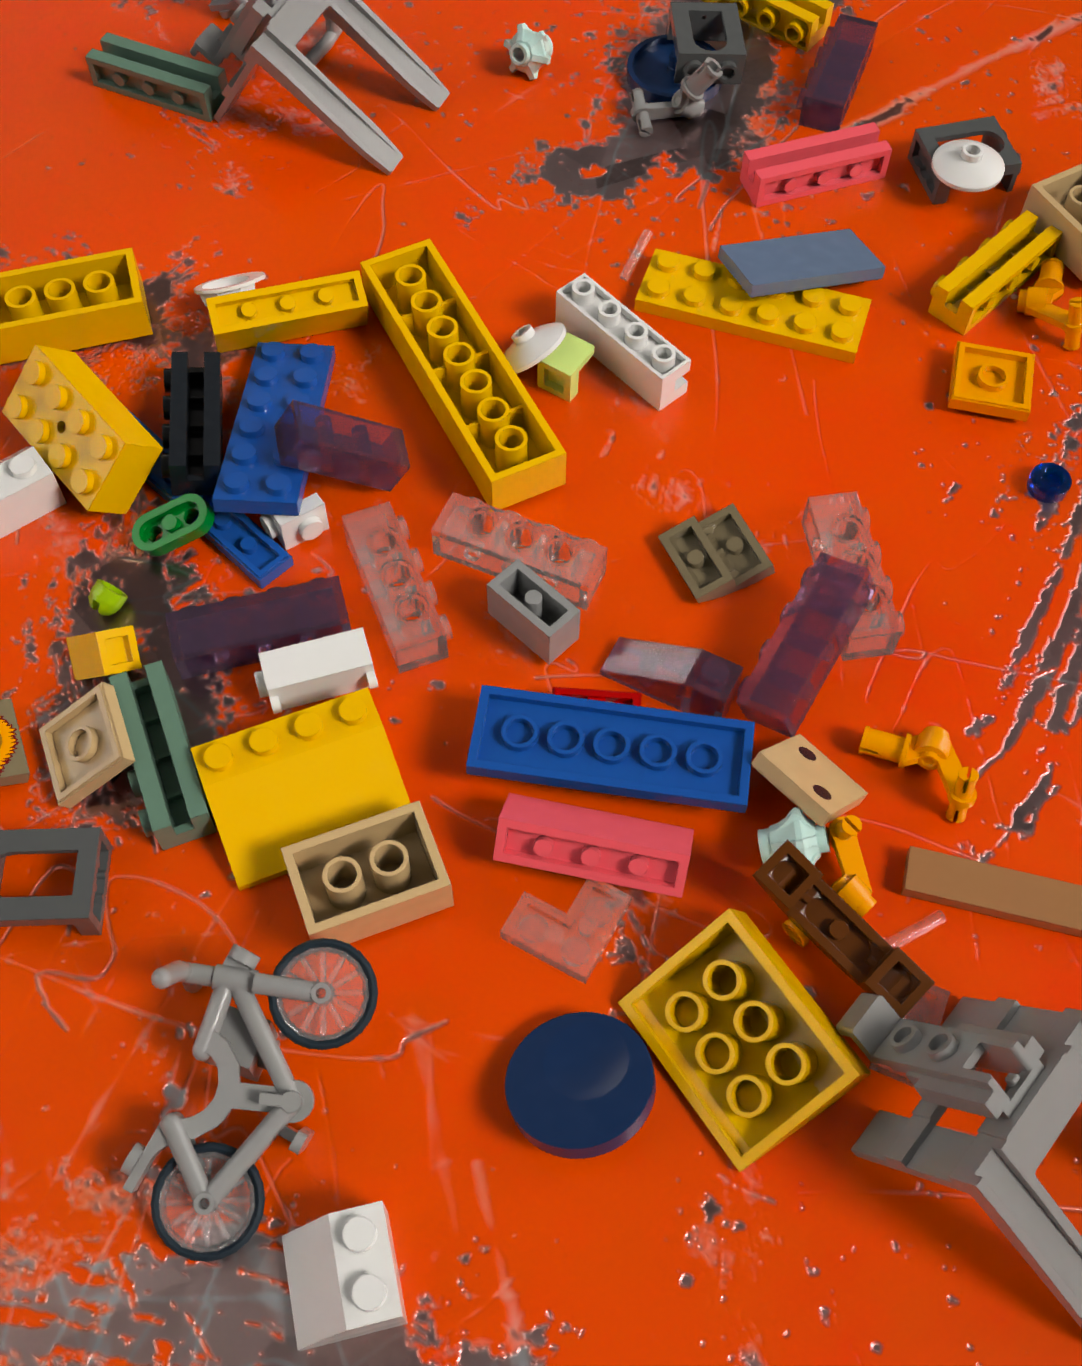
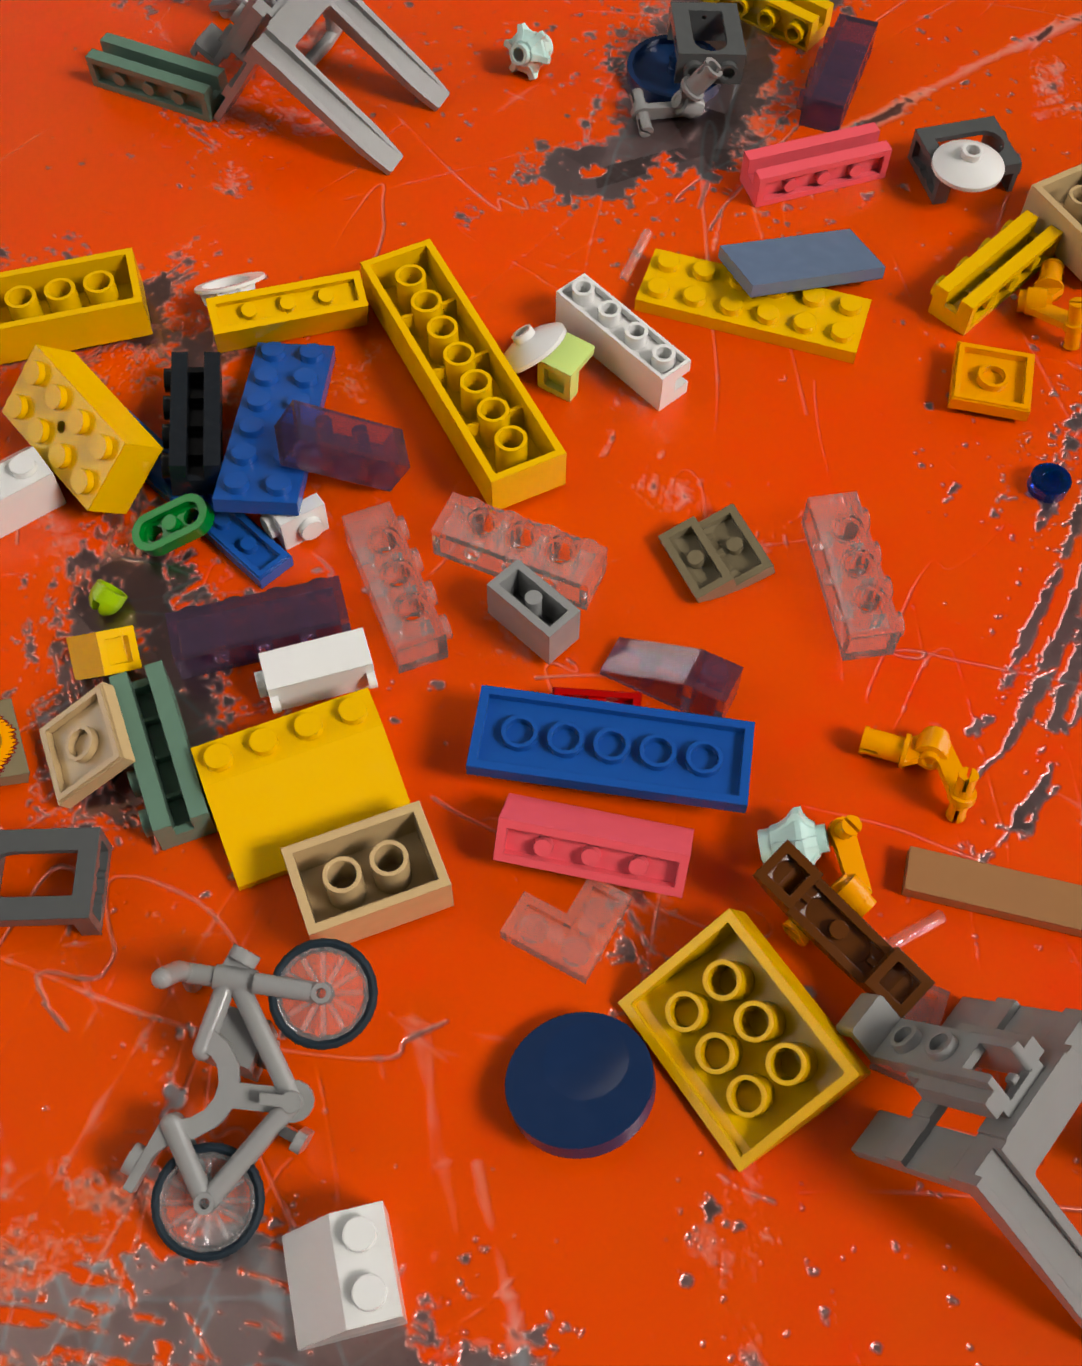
brick [736,552,876,738] -> none
tan tile [751,734,868,827] -> none

